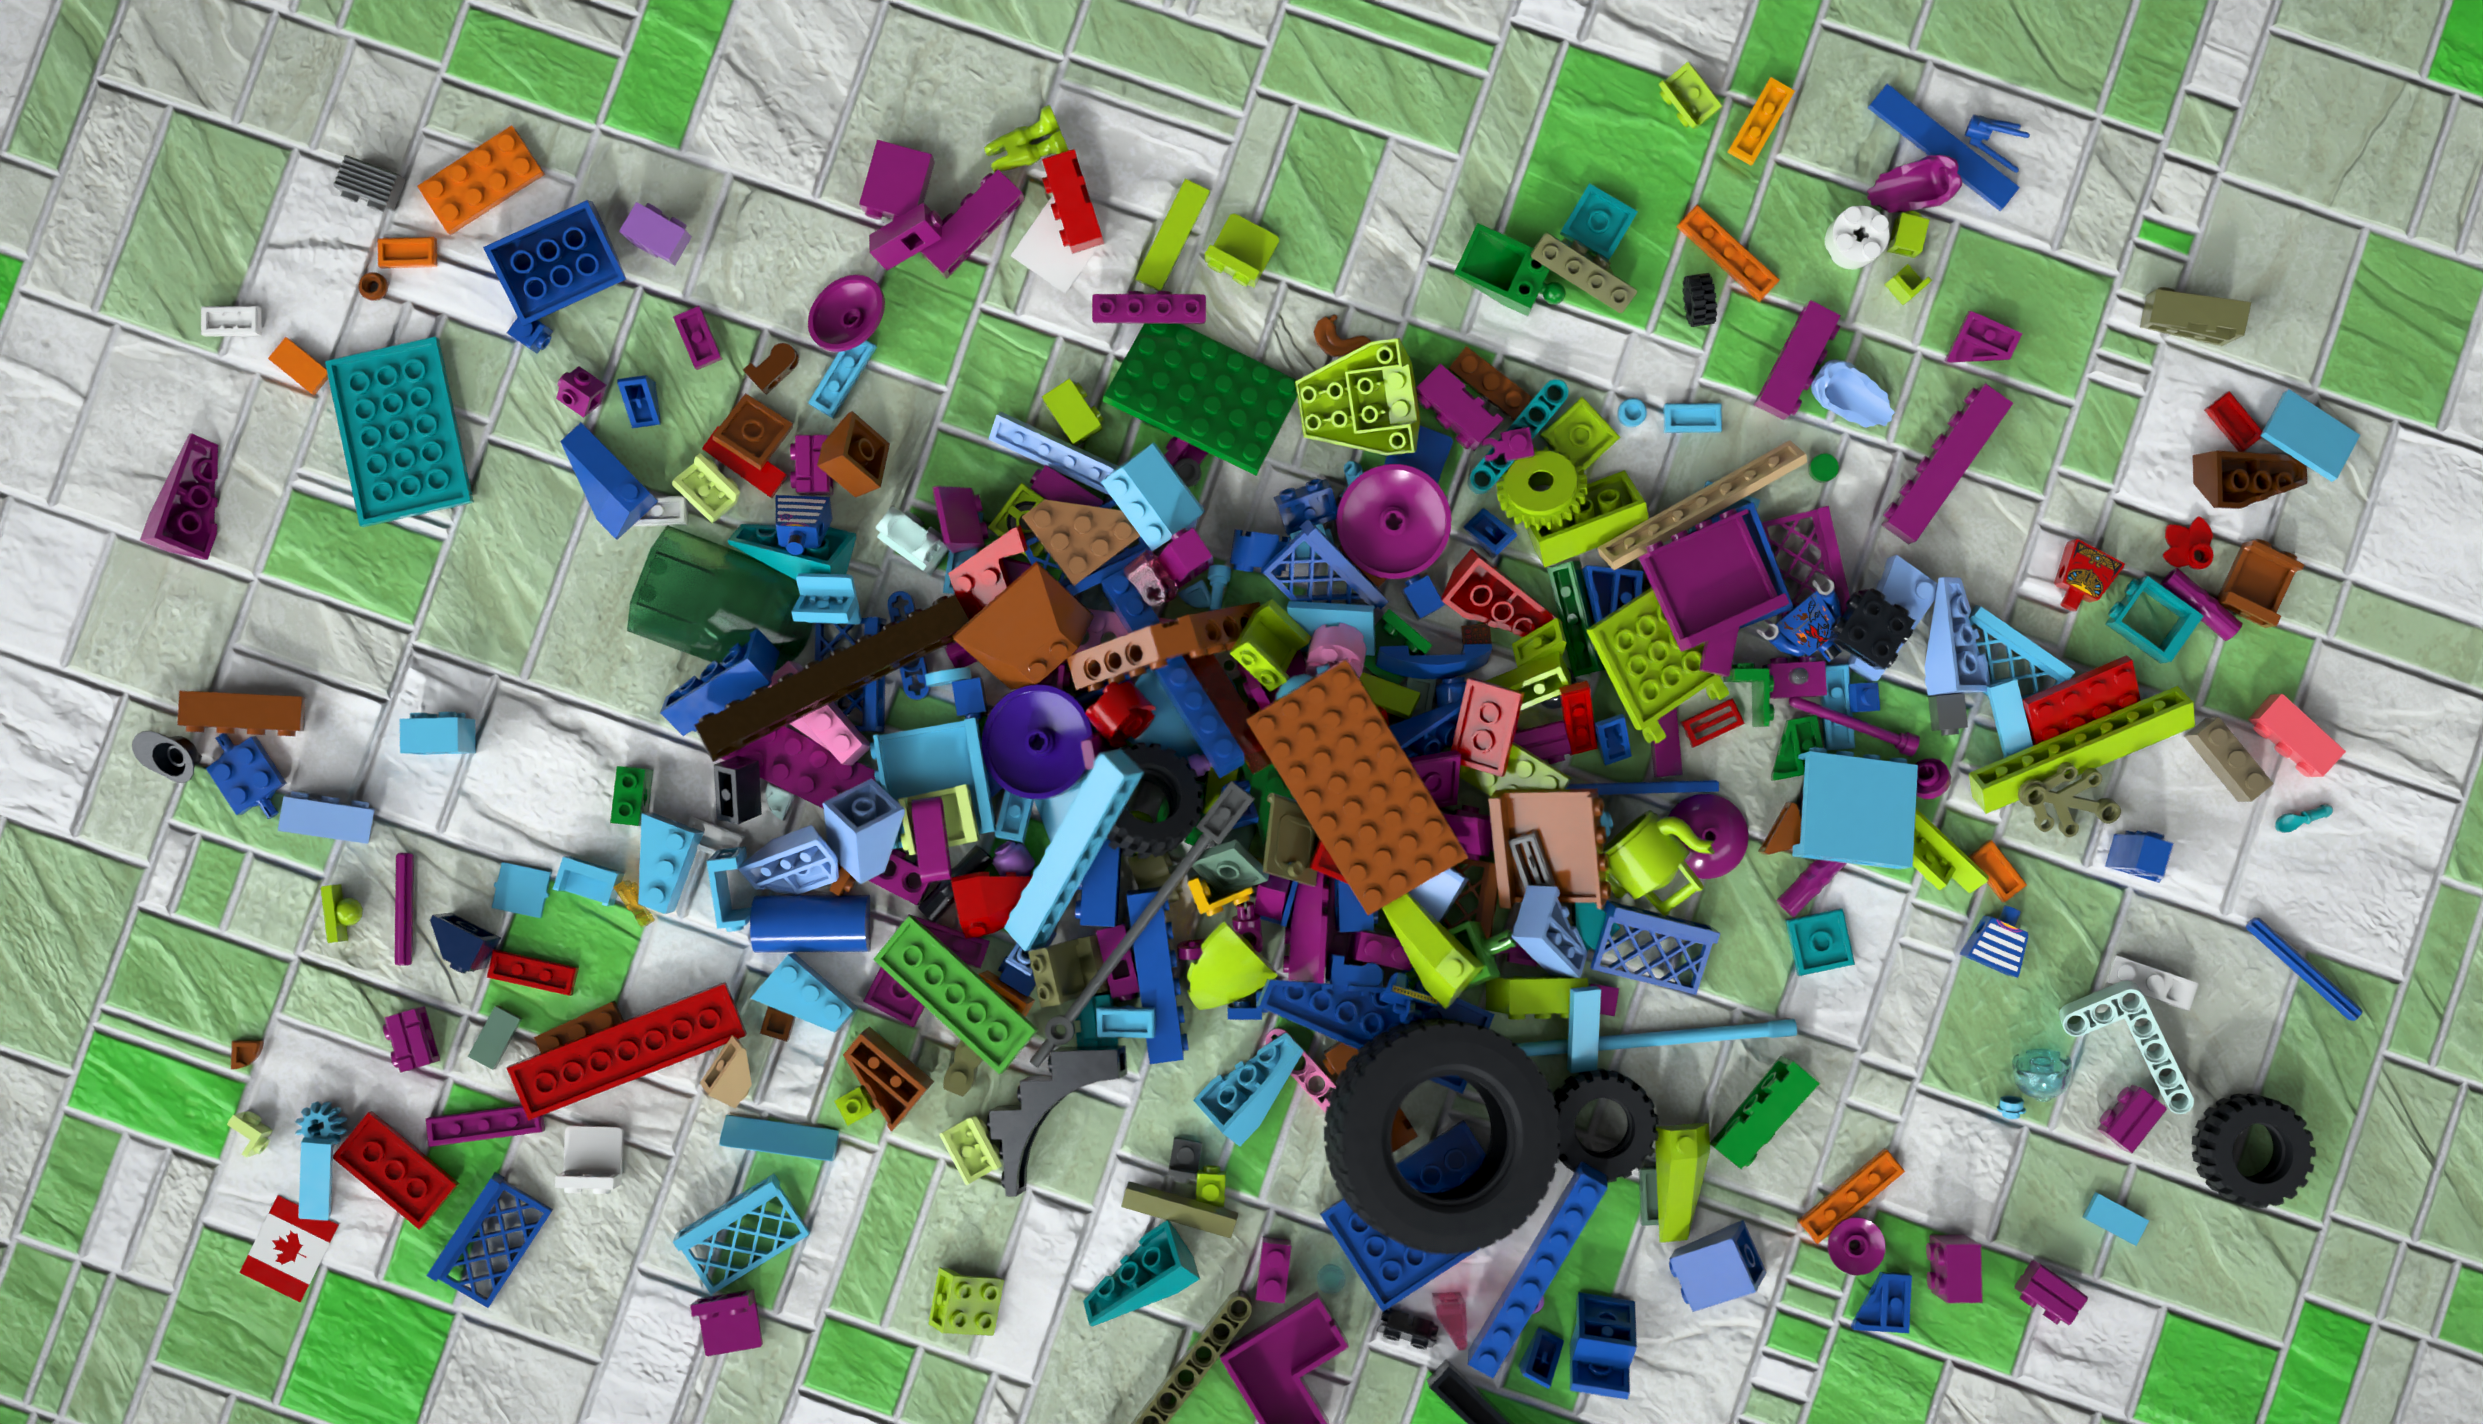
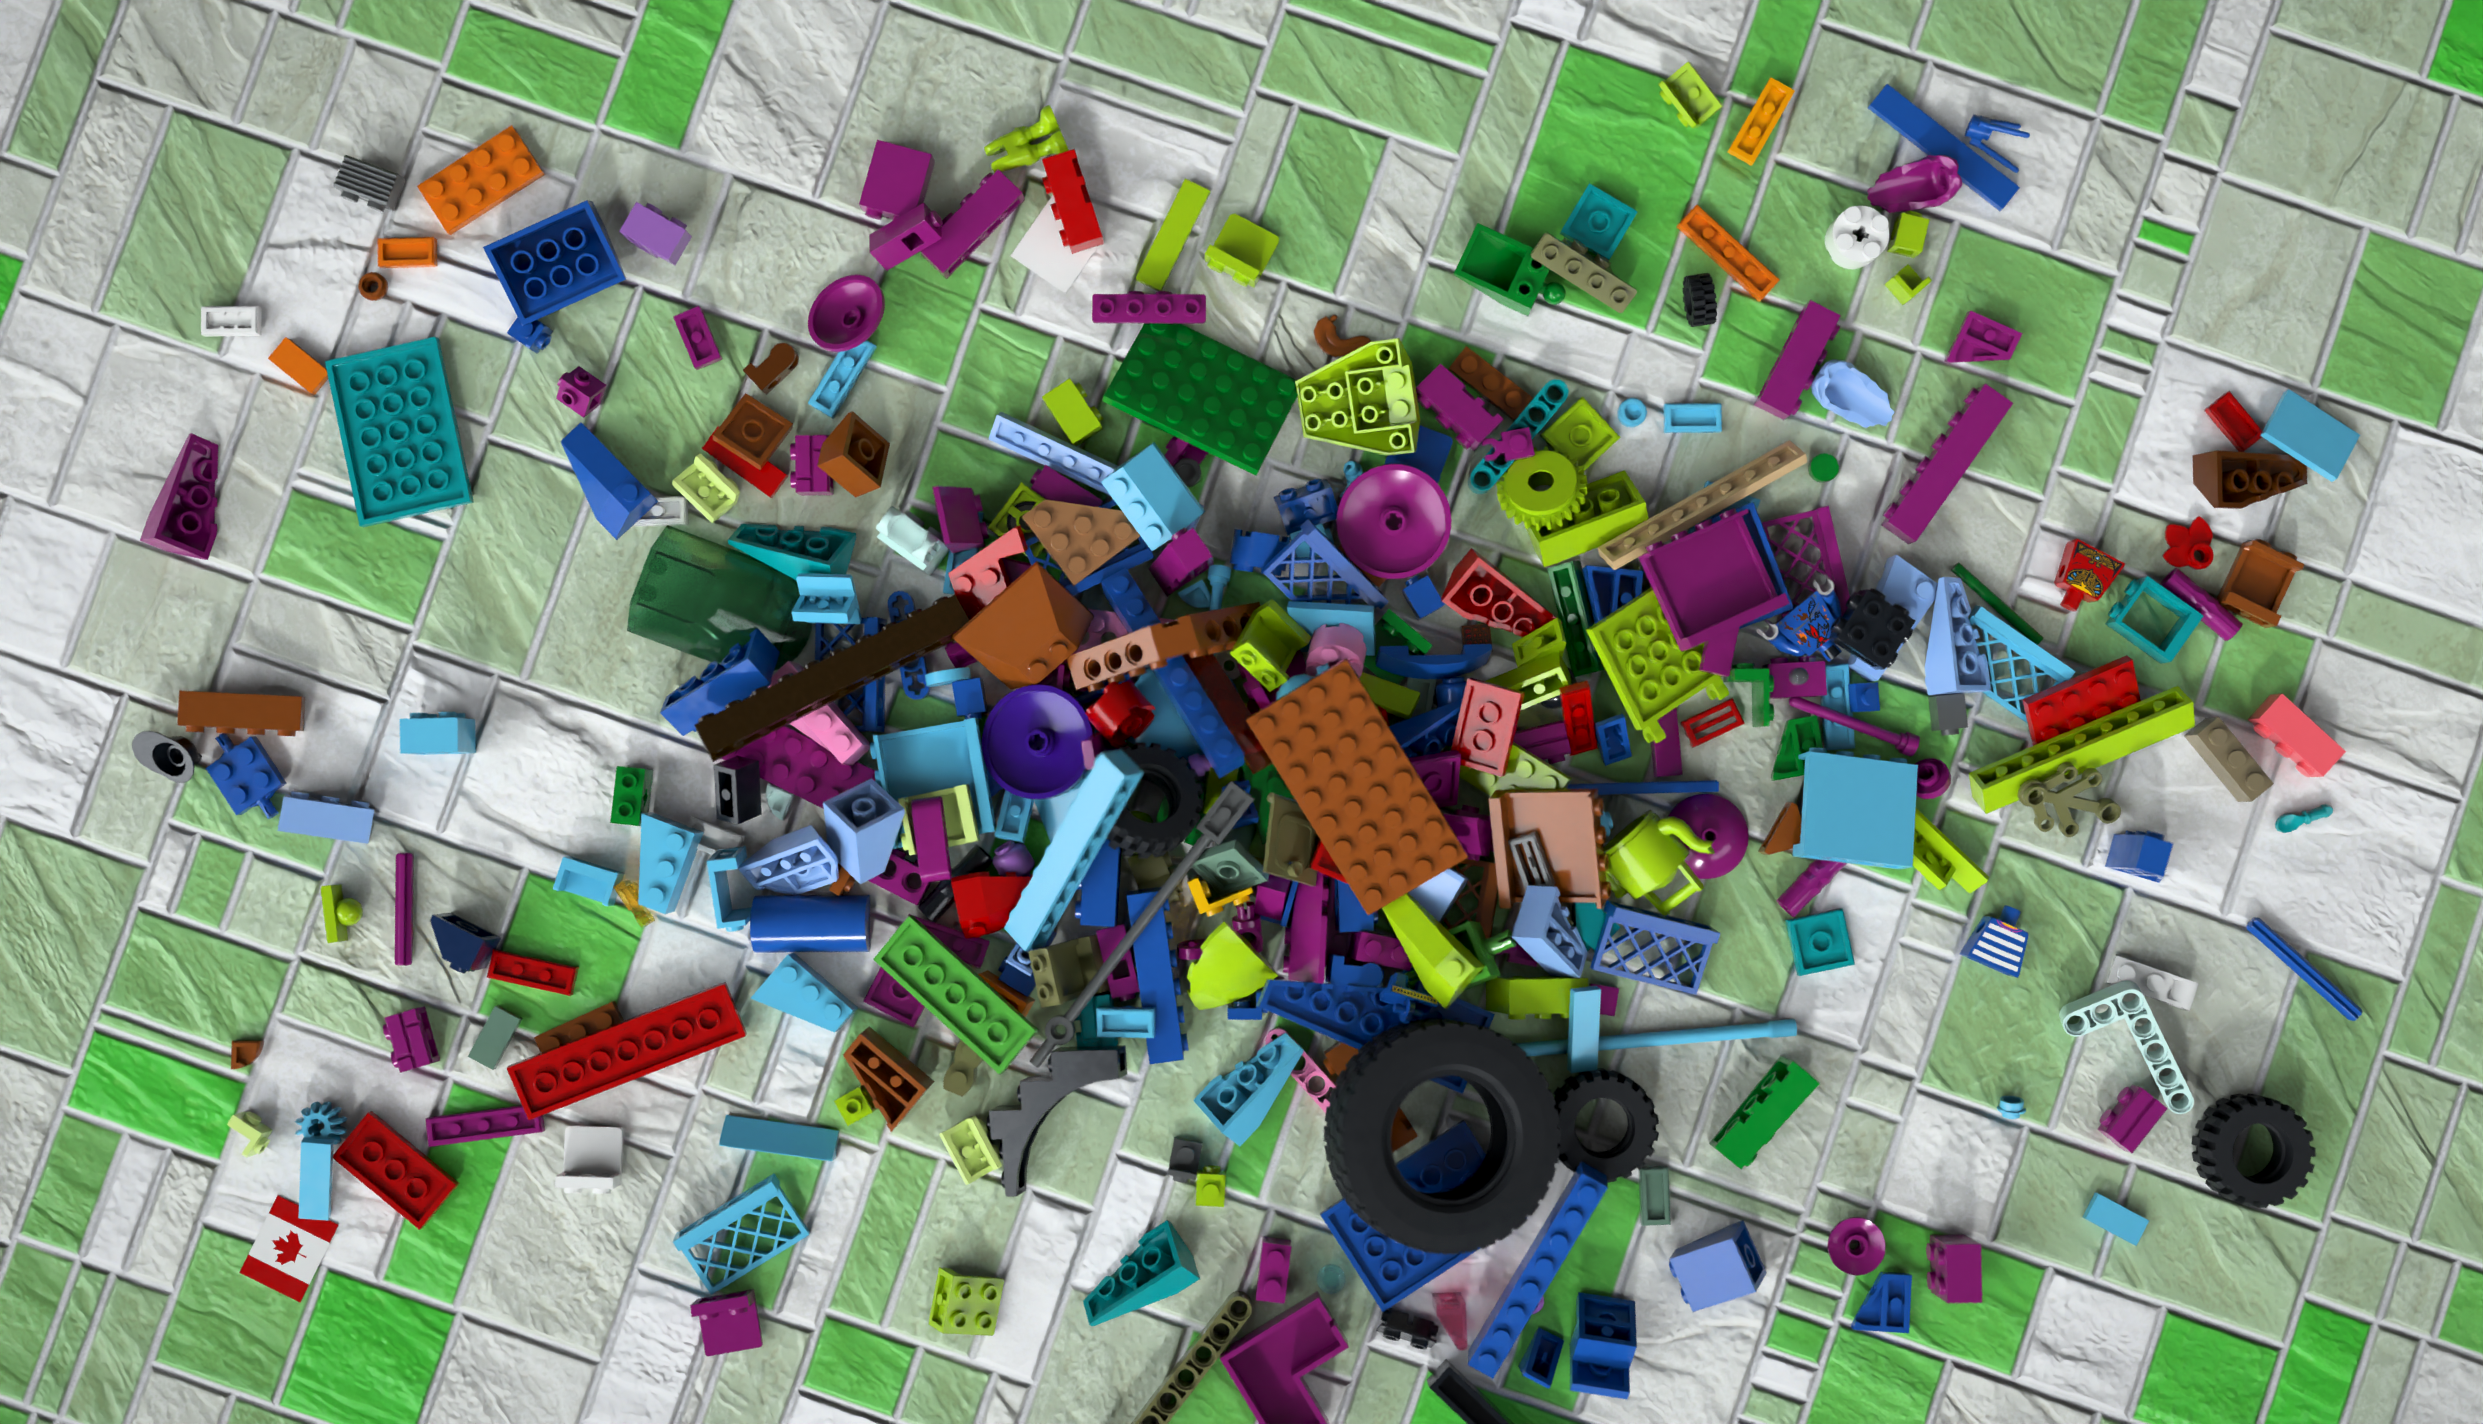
blue fence [426,1172,553,1308] -> none
medium azure piece [492,862,552,918] -> none
blue slope [617,375,661,428] -> none
tan slope [700,1036,752,1109] -> none
reddish brown tile [760,1006,796,1042] -> none
blue torso [775,495,833,555] -> none
olive tile [1121,1181,1238,1238] -> none
clear pink piece [1124,550,1177,607] -> none
blue slope [1463,508,1517,559] -> none
lime wedge [1655,1122,1710,1243] -> none
orange tile [1797,1148,1905,1244] -> none
orange tile [1968,840,2027,902] -> none
medium azure tile [1986,677,2033,758] -> none
clear light blue cylinder [2012,1049,2072,1102] -> none
magenta brick [2014,1260,2088,1325] -> none
olive wedge [2139,287,2252,346] -> none
none -> green bar [1951,562,2044,645]

